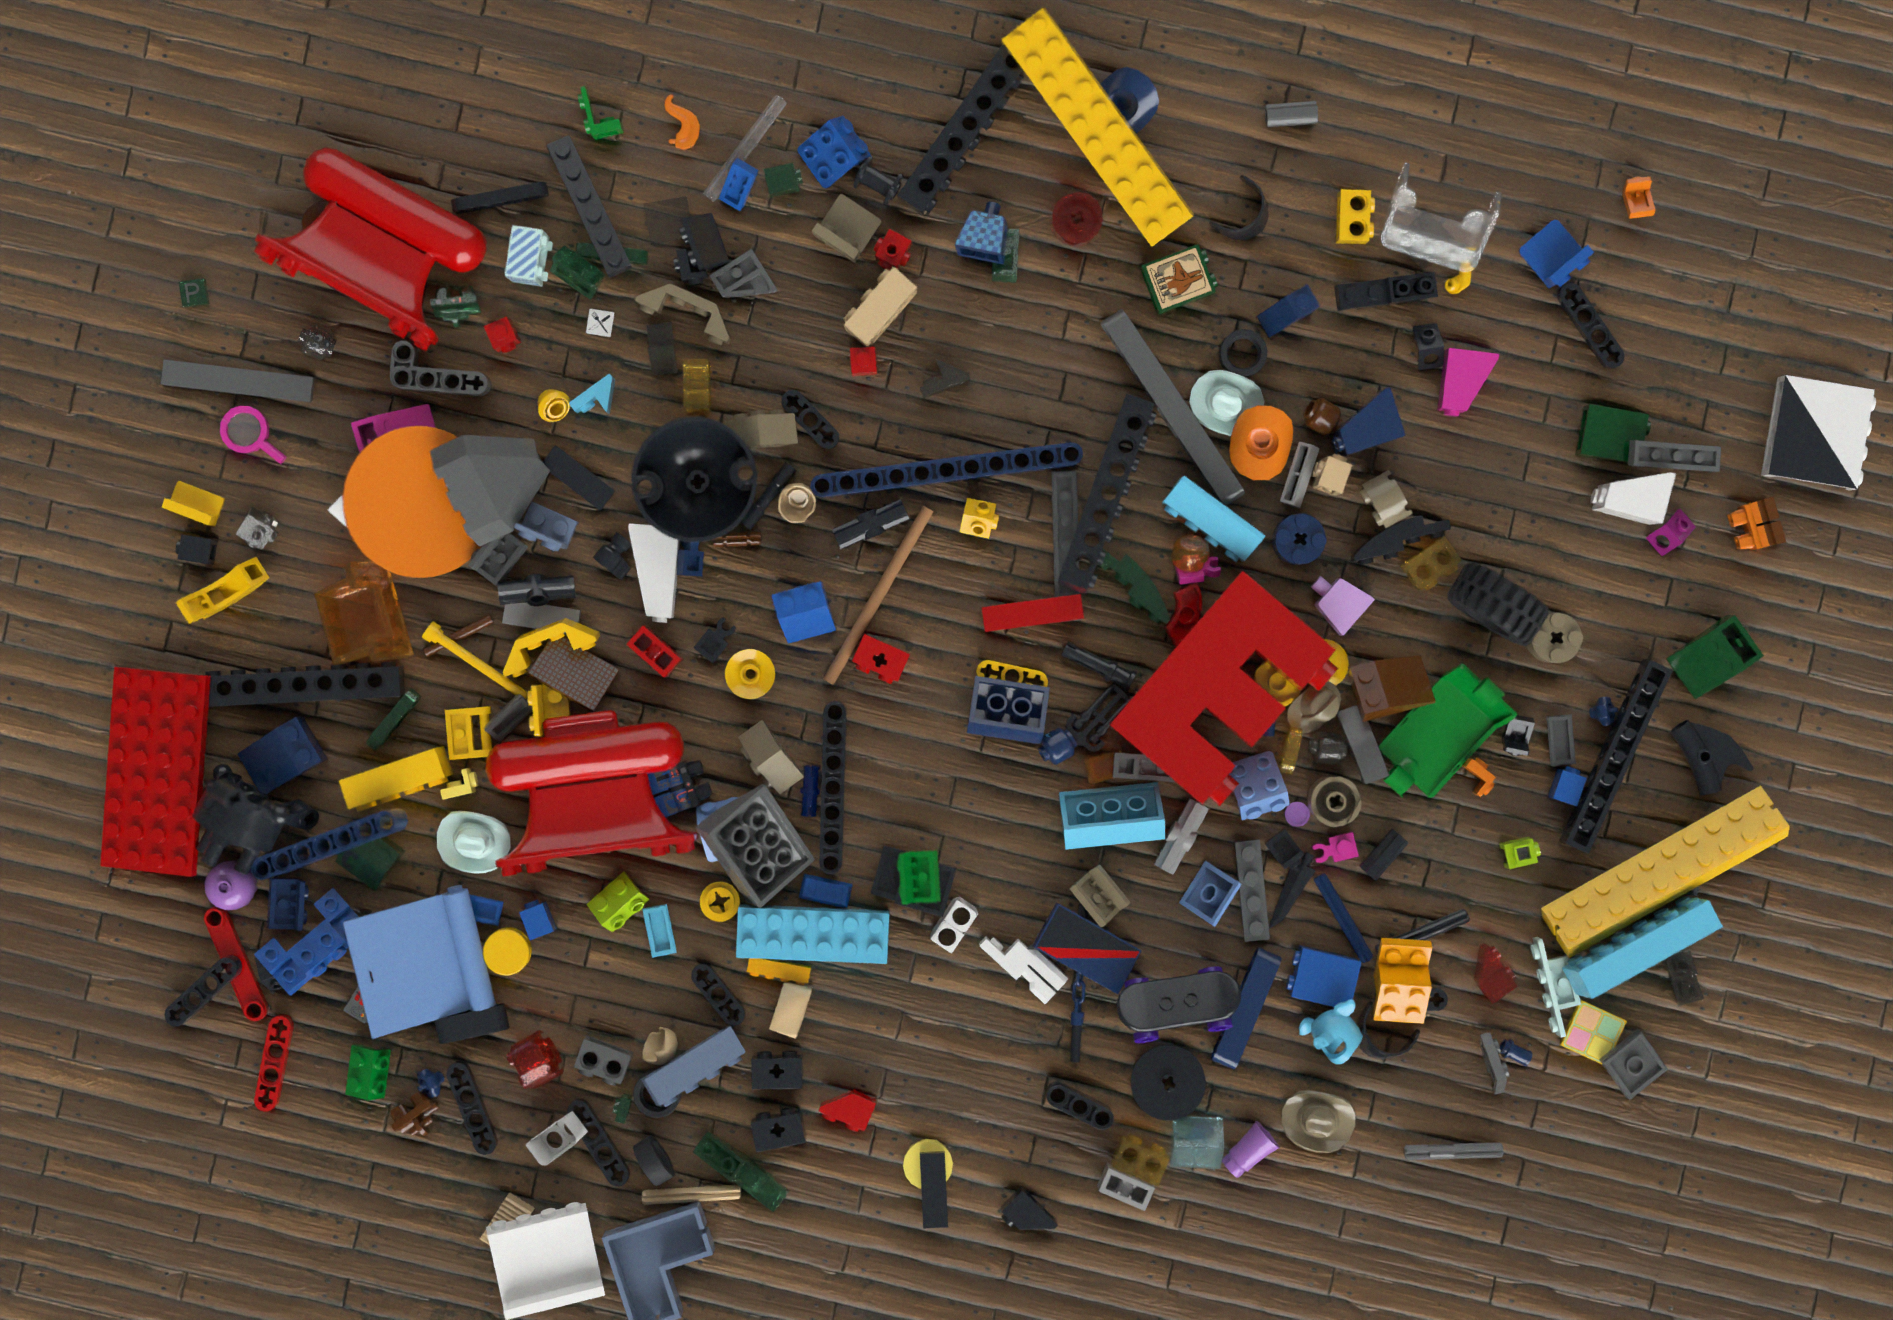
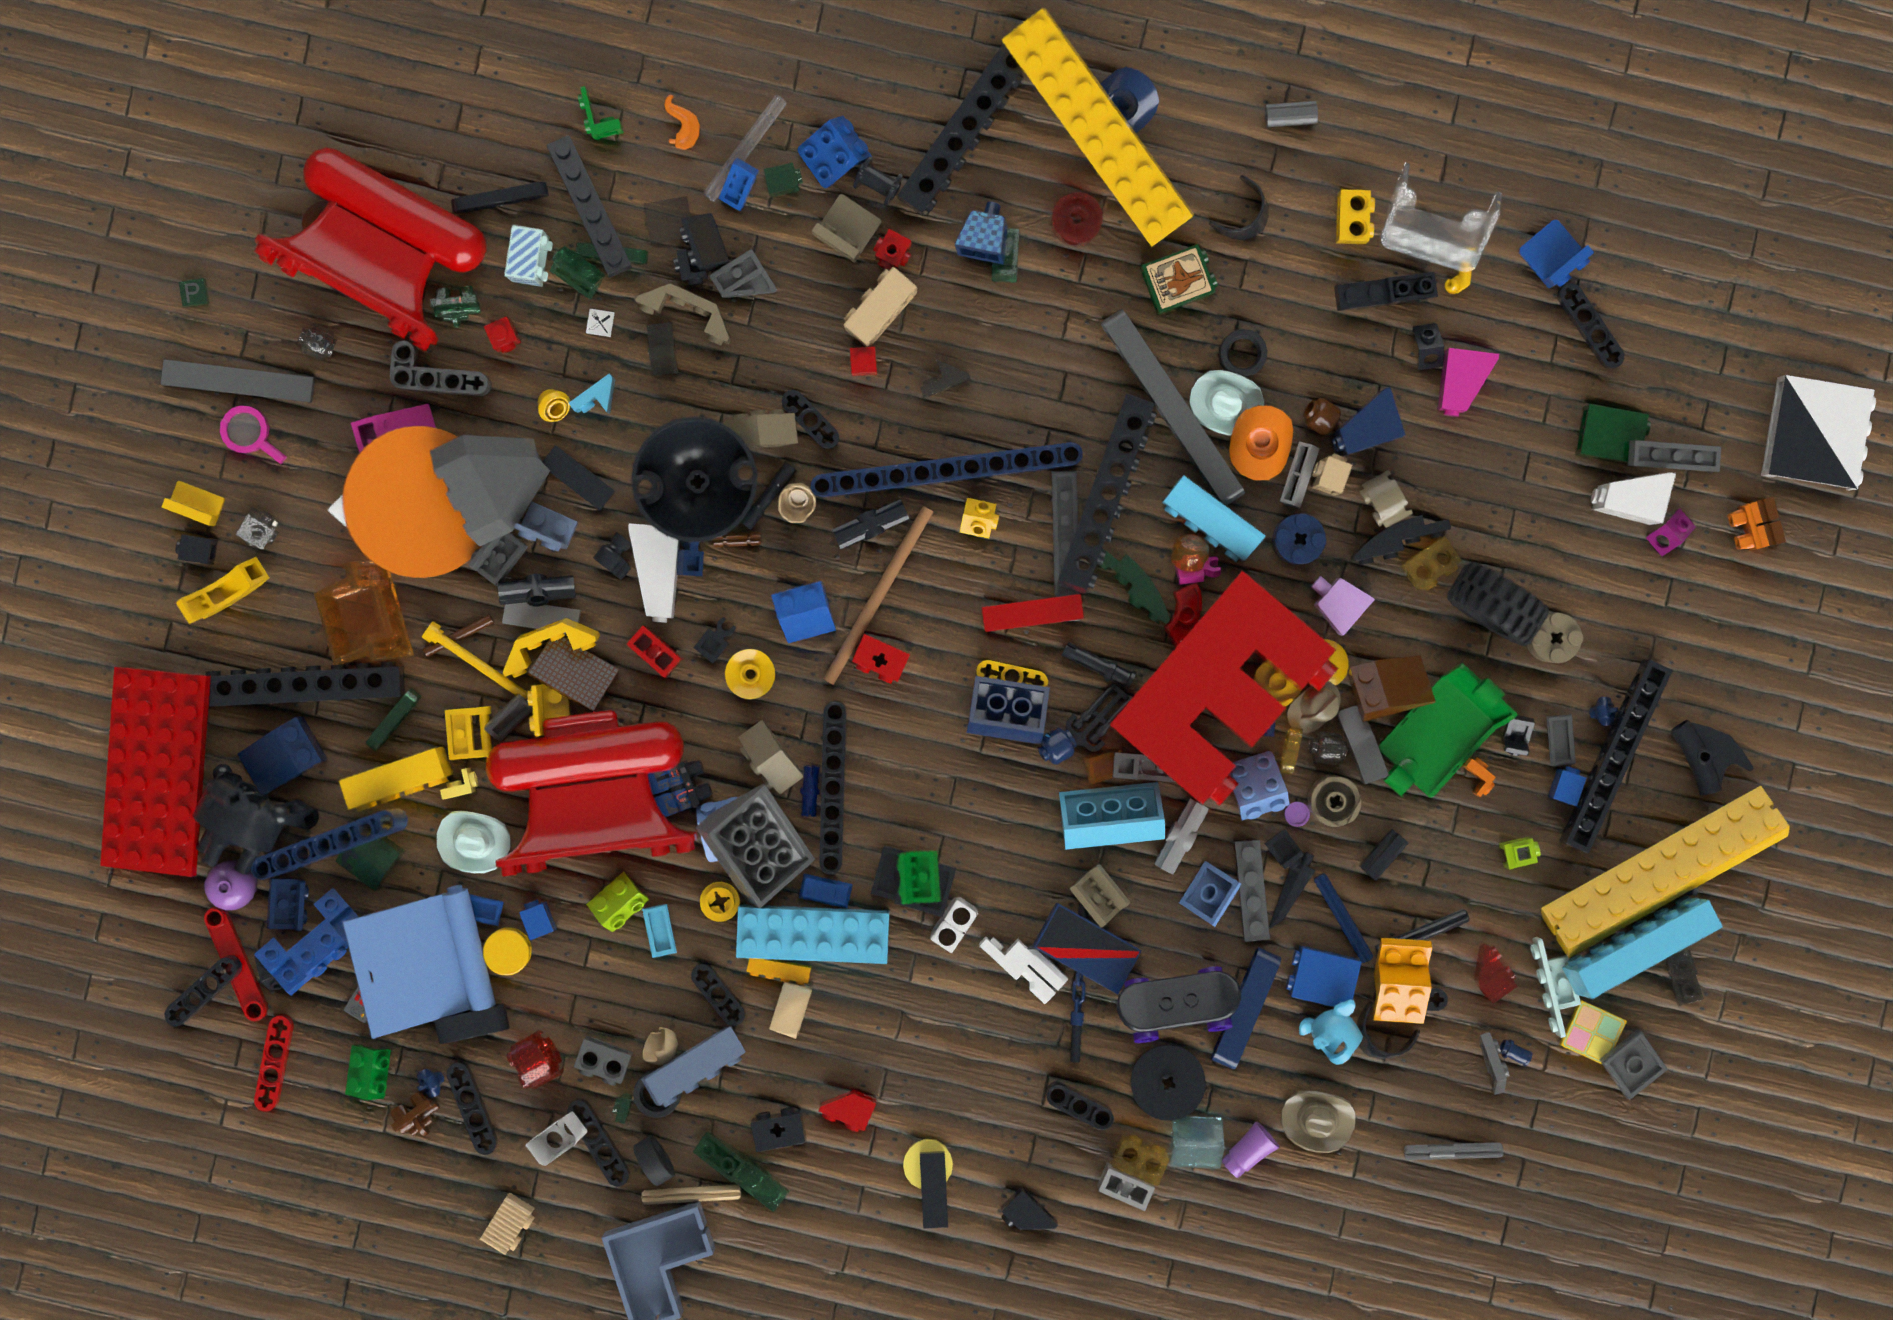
white panel [486,1202,605,1320] -> none
clear yellow brick [683,359,711,412] -> none
black brick [751,1050,803,1089] -> none
dark blue slope [1256,284,1320,338] -> none
dark pink plate [1311,832,1359,863] -> none
orange bracket [1622,176,1656,219] -> none
dark green slope [1666,615,1764,699] -> none

